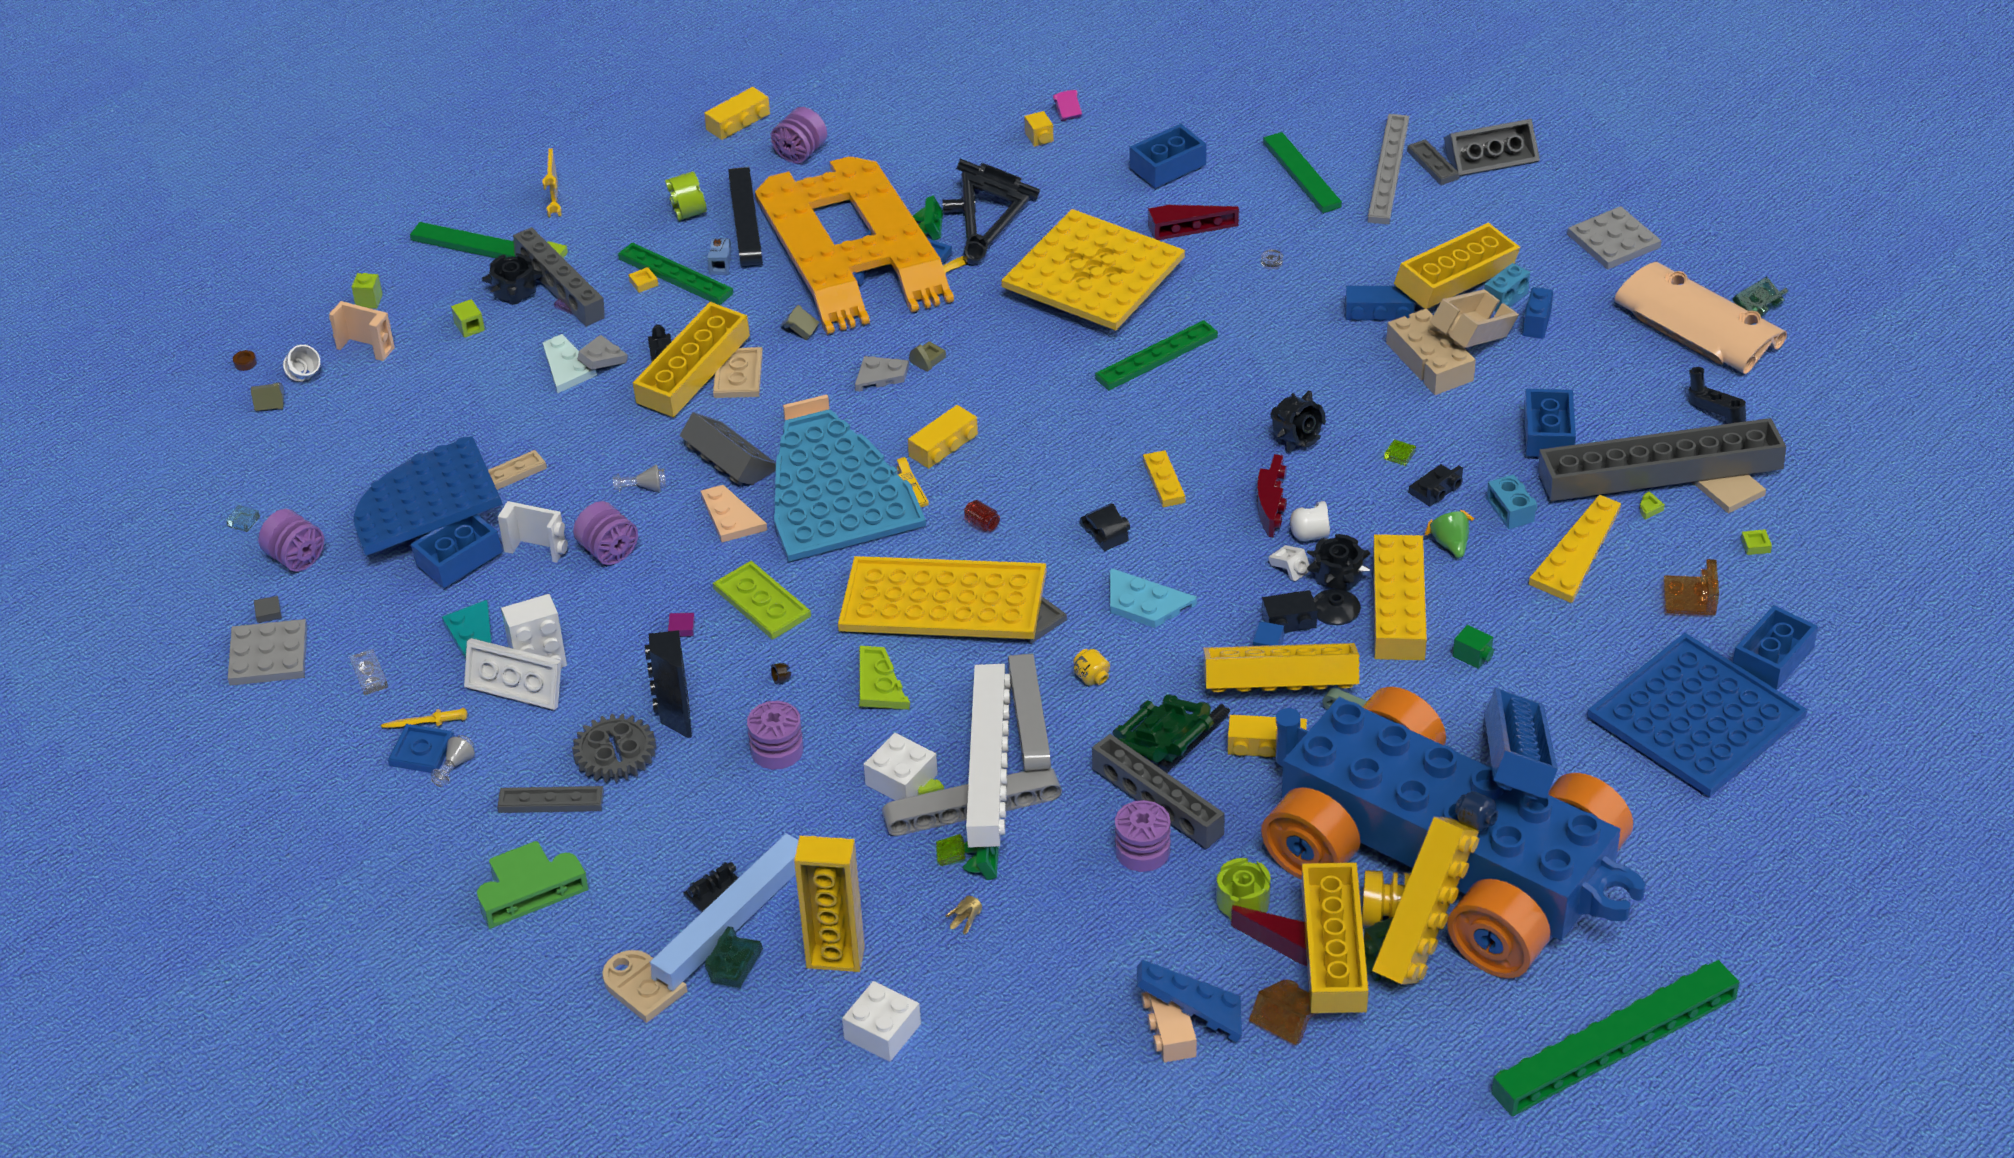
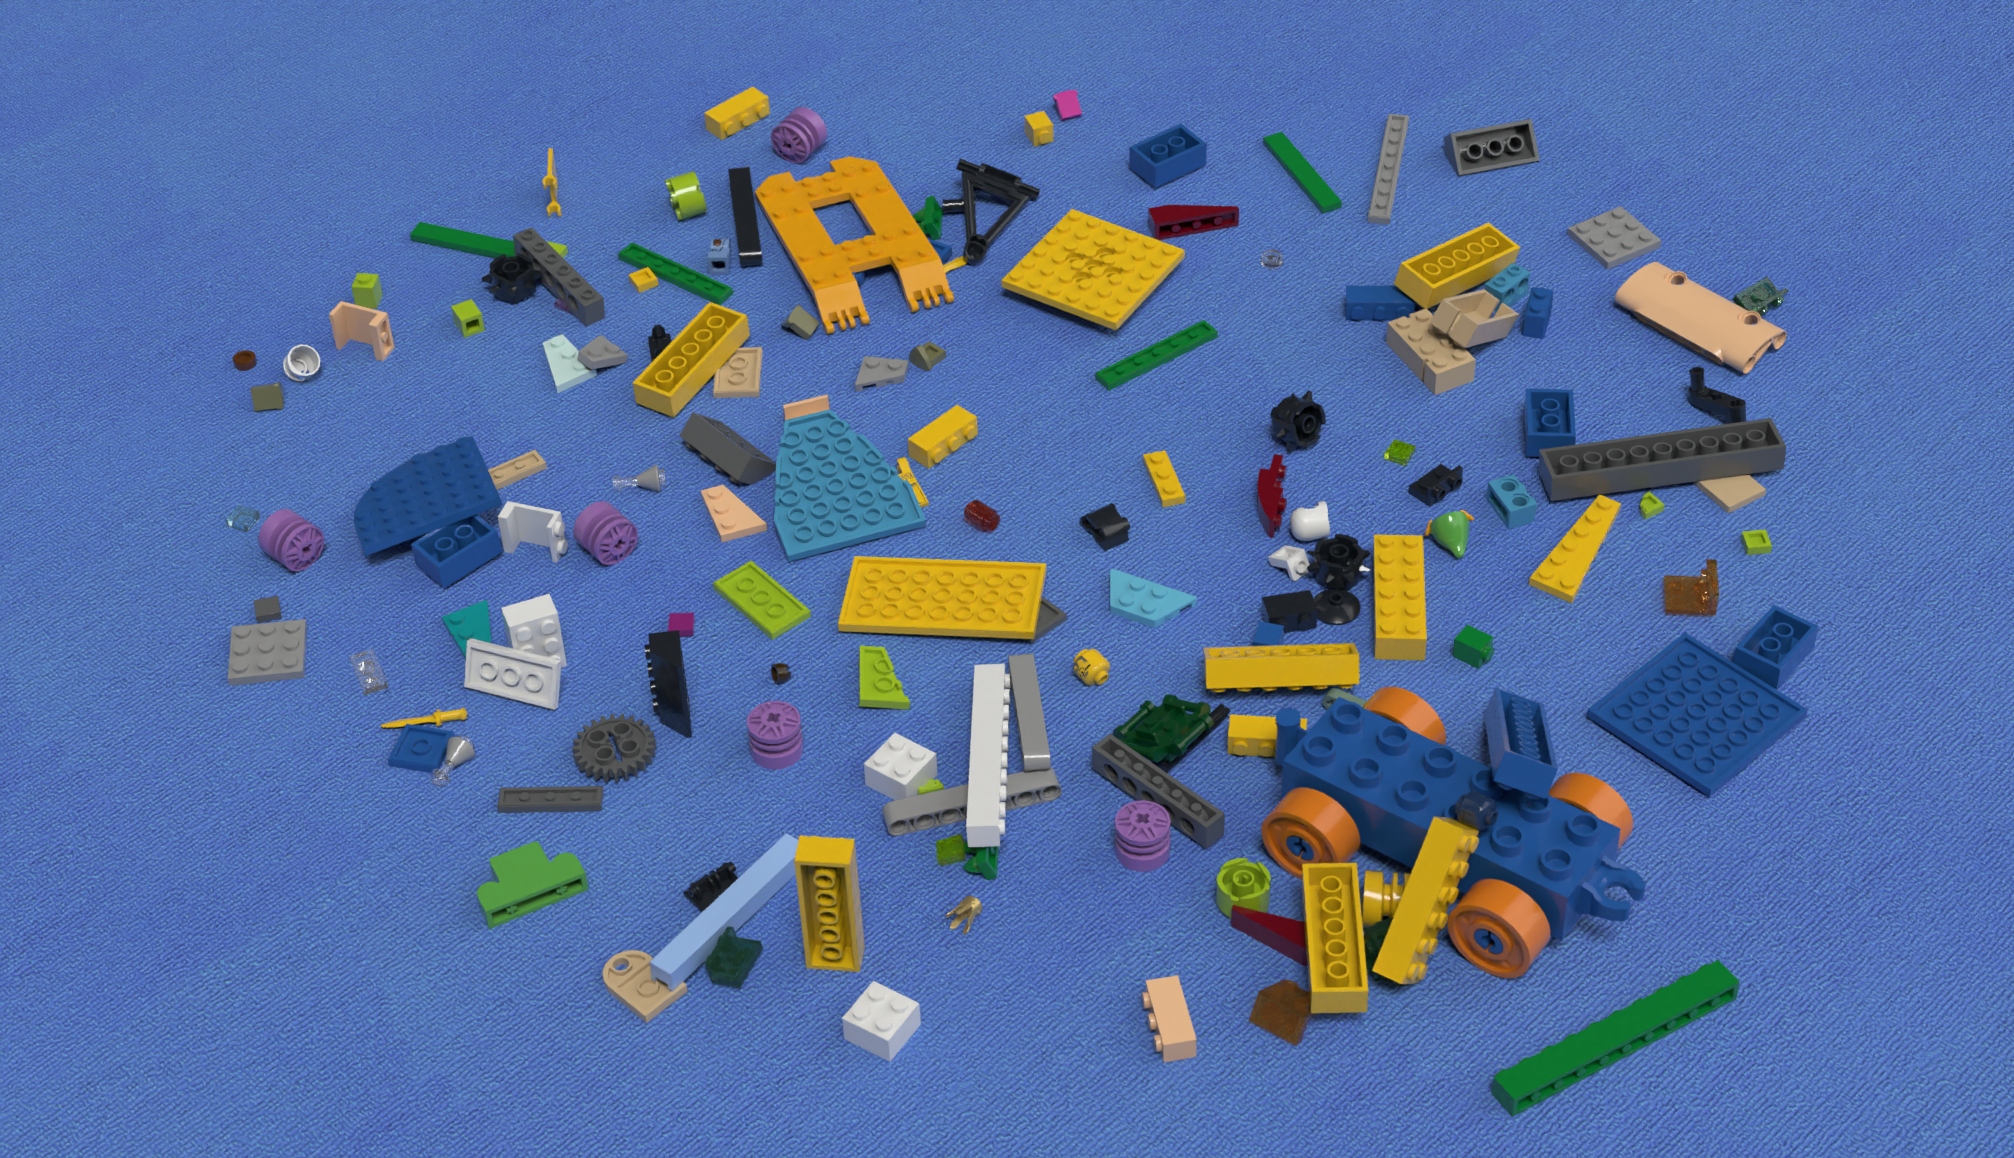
blue wing [1137,960,1242,1043] -> none
dark grey tile [1407,139,1459,185] -> none

